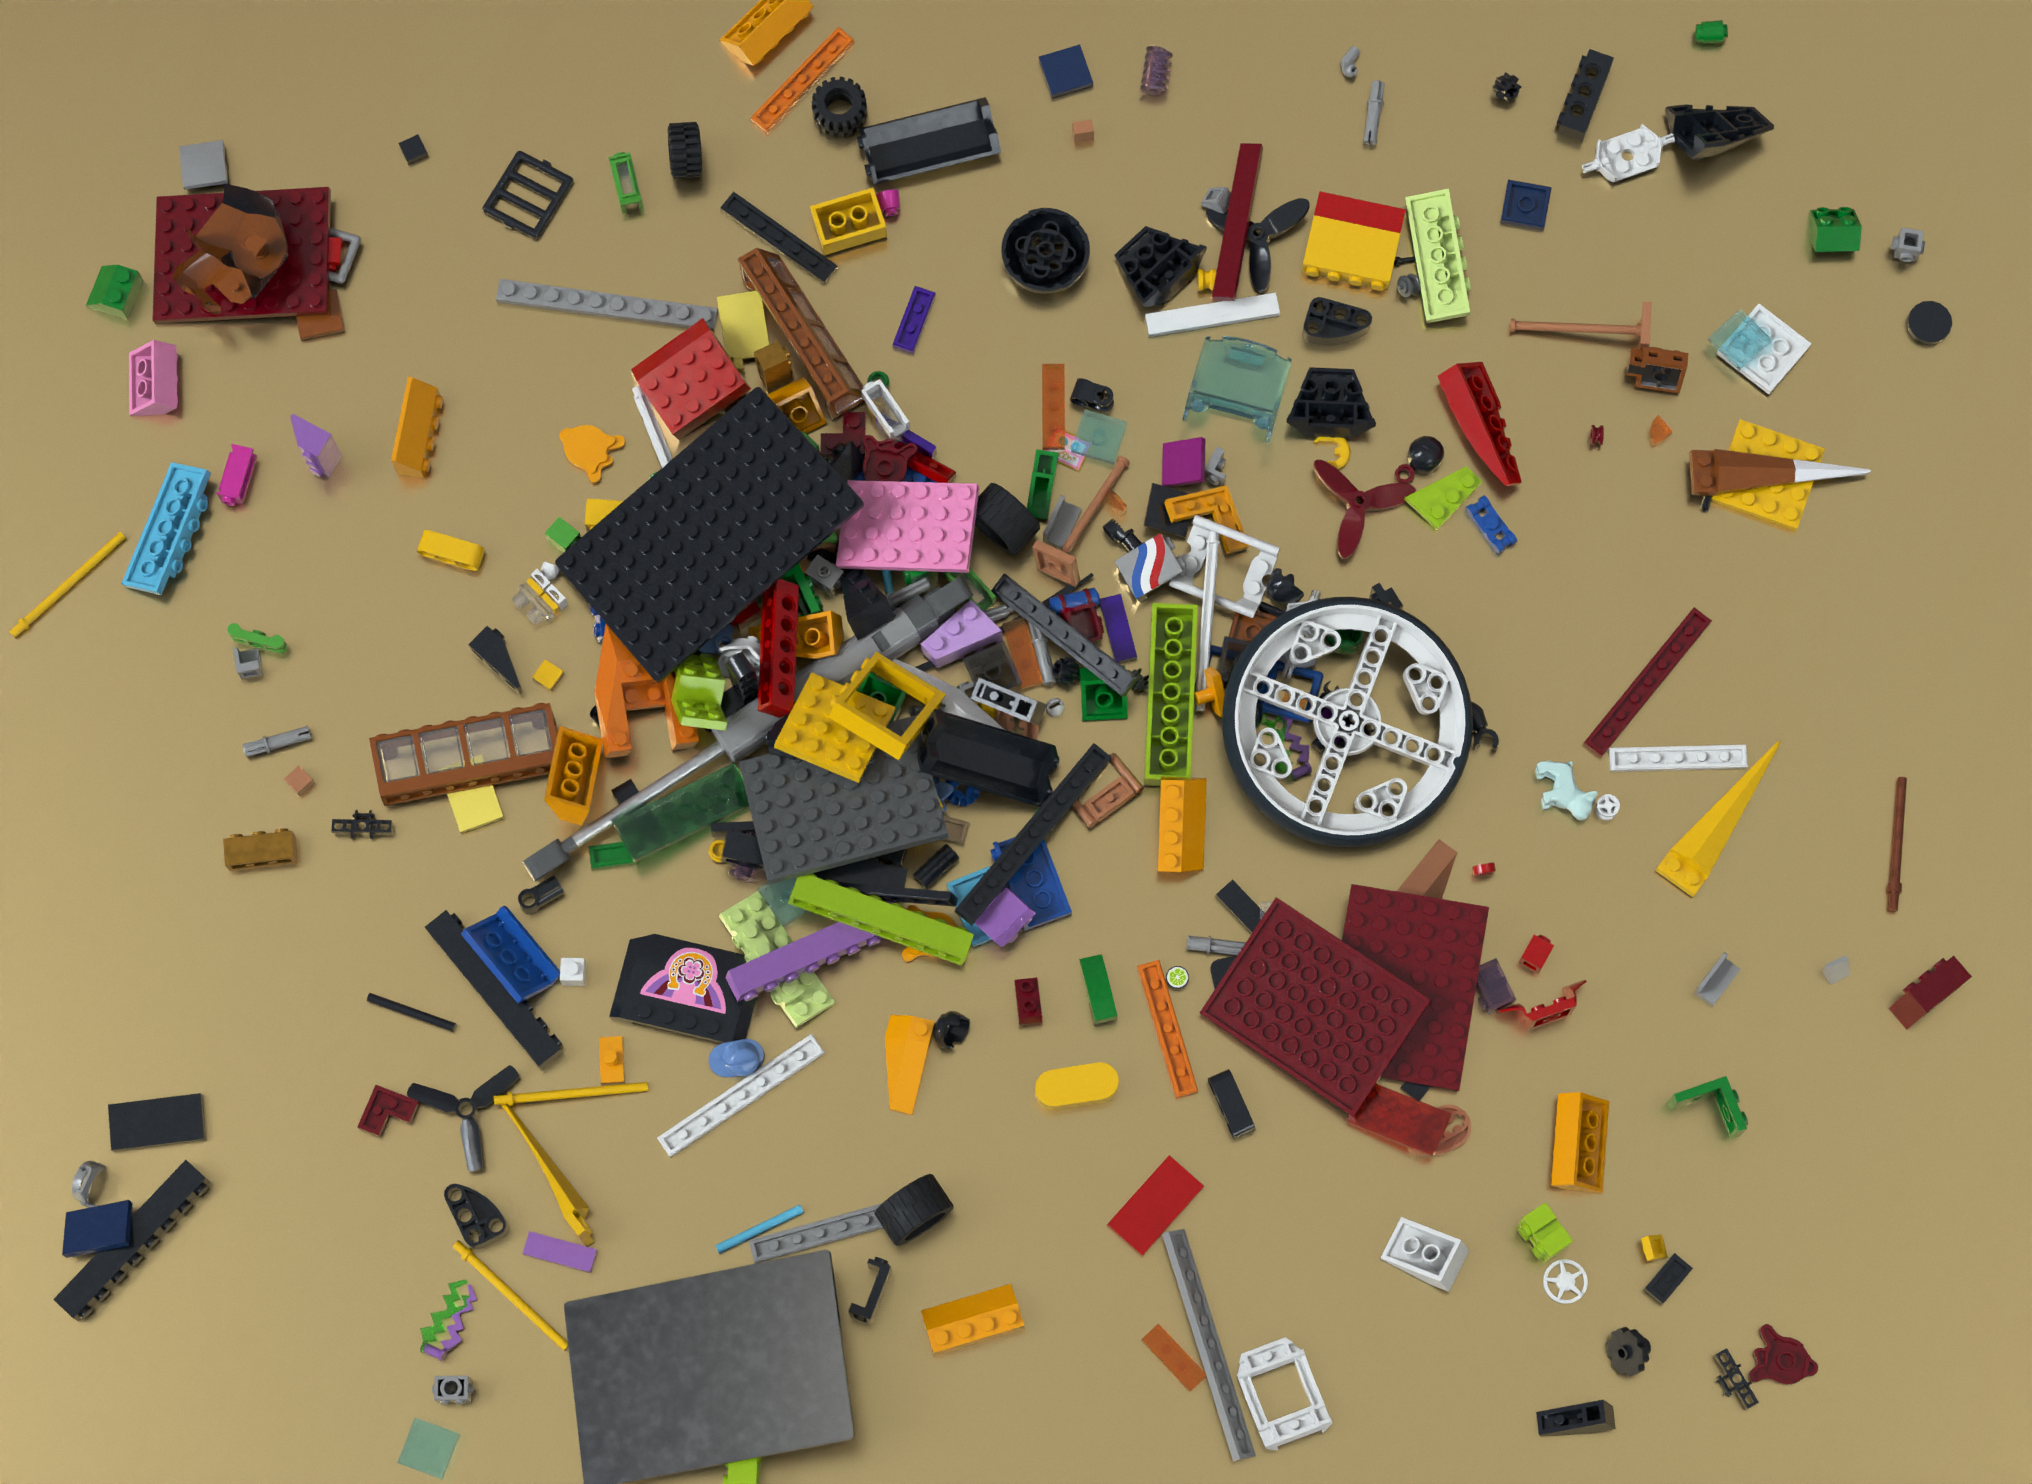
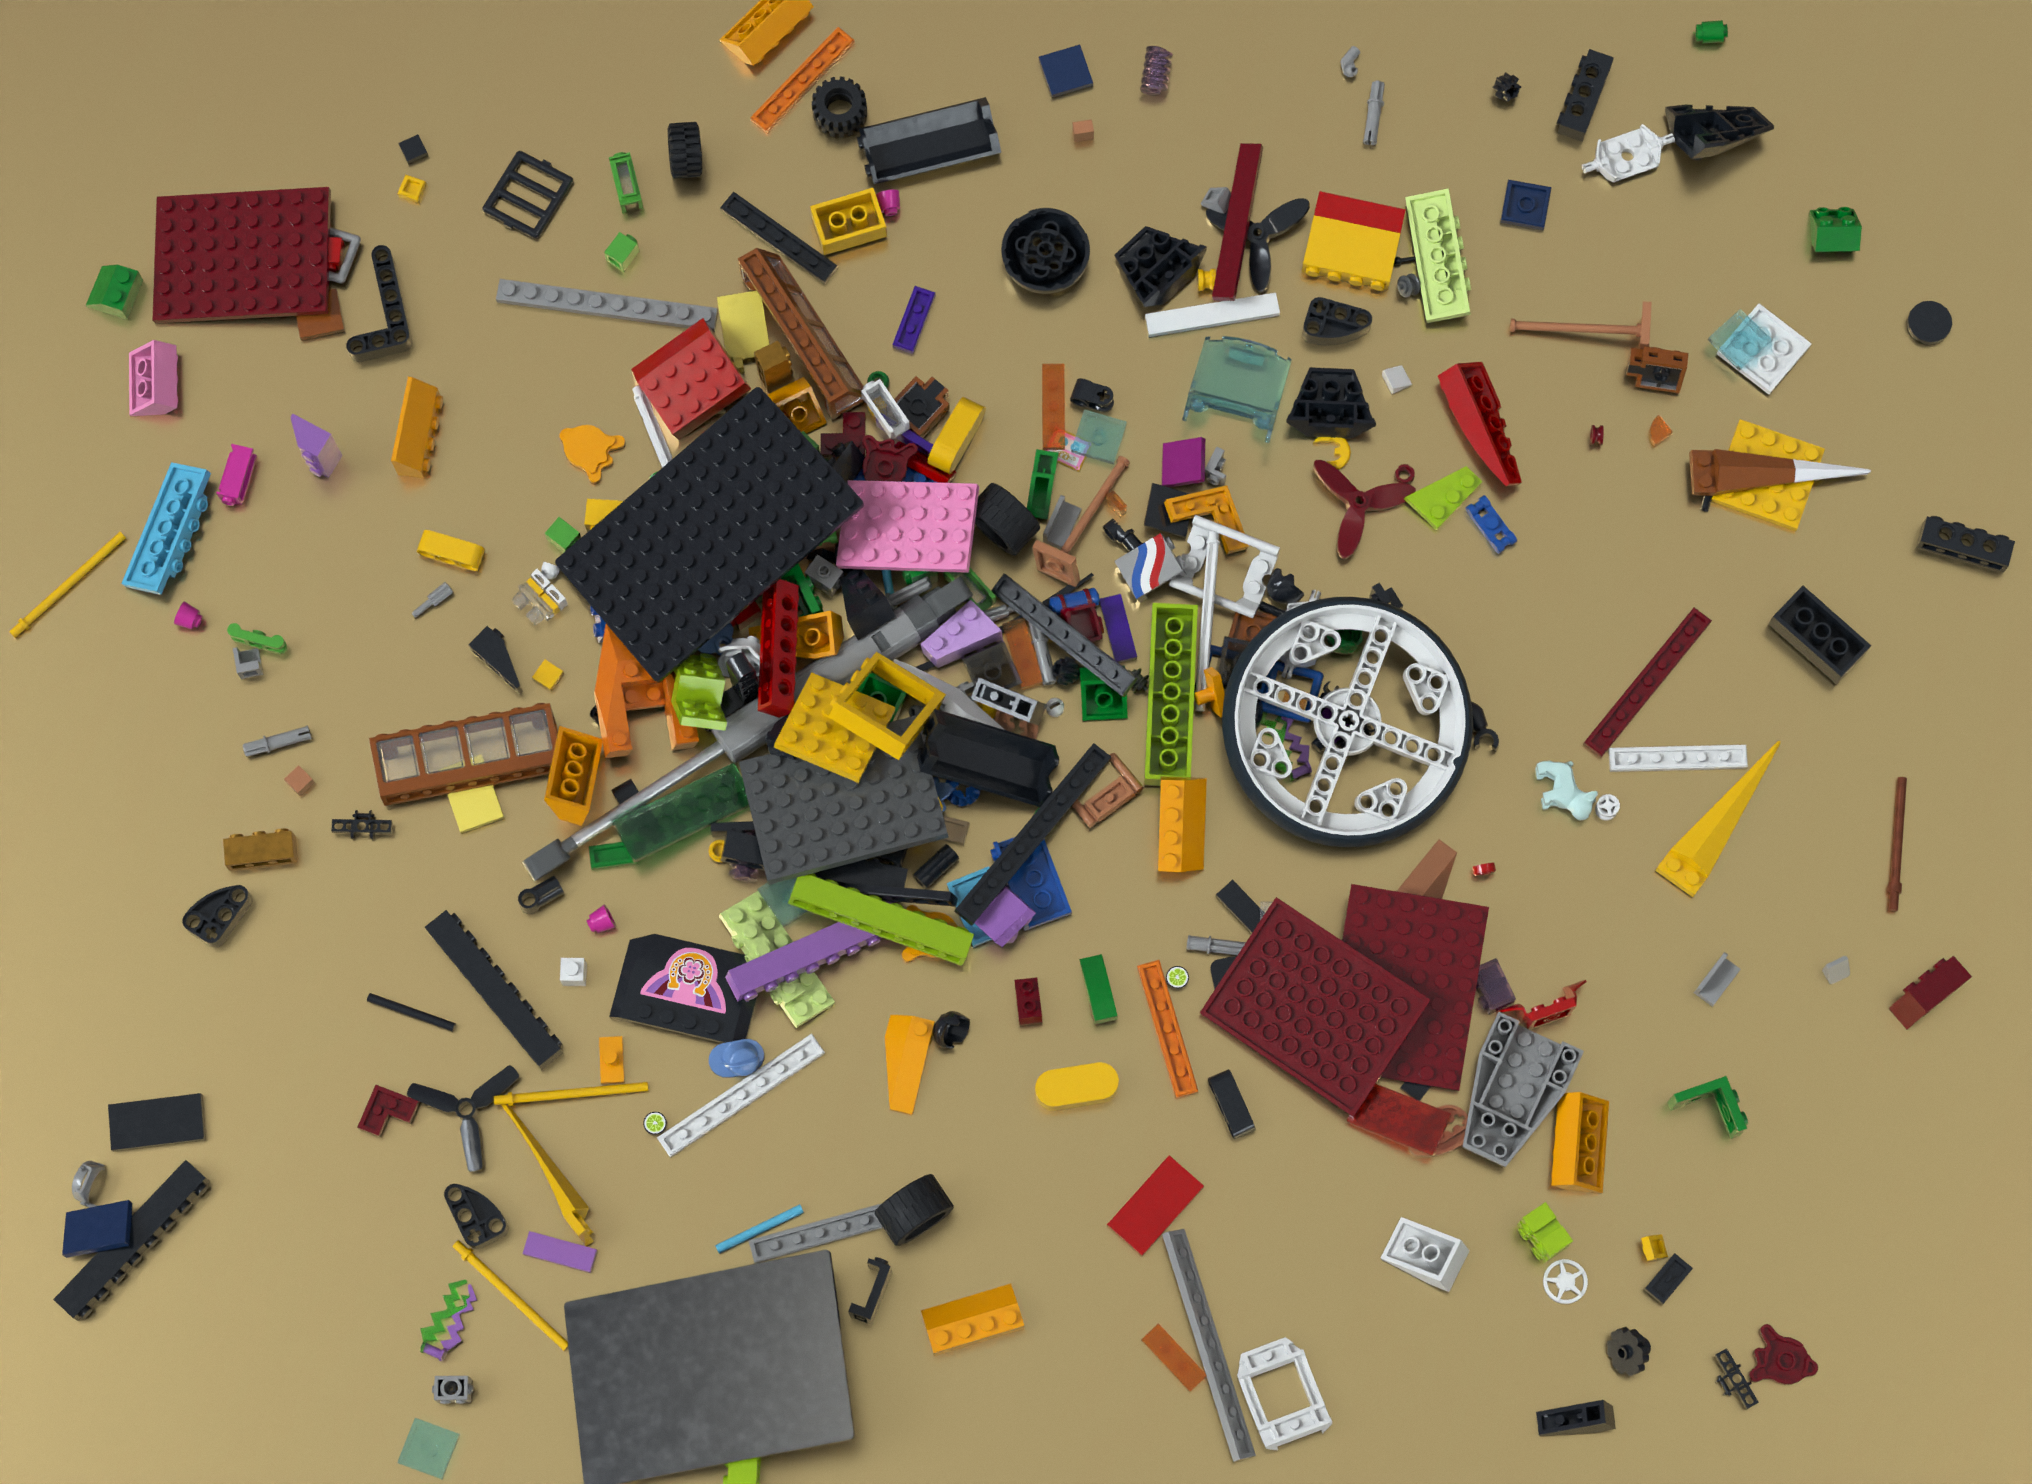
dark orange piece [173,183,288,315] -> none
light grey slope [179,140,228,190] -> none
blue bracket [461,906,560,1003] -> none
black hair [1407,436,1444,475] -> none
red brick [1518,935,1554,974] -> none
light grey brick [1891,228,1925,262] -> none
none -> dark pink hat [174,601,203,629]
none -> black beam [182,885,252,948]
none -> black beam [346,245,413,362]
none -> yellow tile [397,174,427,203]
none -> light grey axle [412,582,453,617]
none -> dark pink hat [586,904,616,933]
none -> bright green brick [604,232,640,272]
none -> tile [643,1112,667,1136]
none -> piece [886,376,950,438]
none -> yellow plant [927,397,986,474]
none -> white slope [1382,365,1412,394]
none -> light grey wedge [1462,1012,1584,1167]
none -> black brick [1769,585,1872,684]
none -> black brick [1916,516,2015,573]

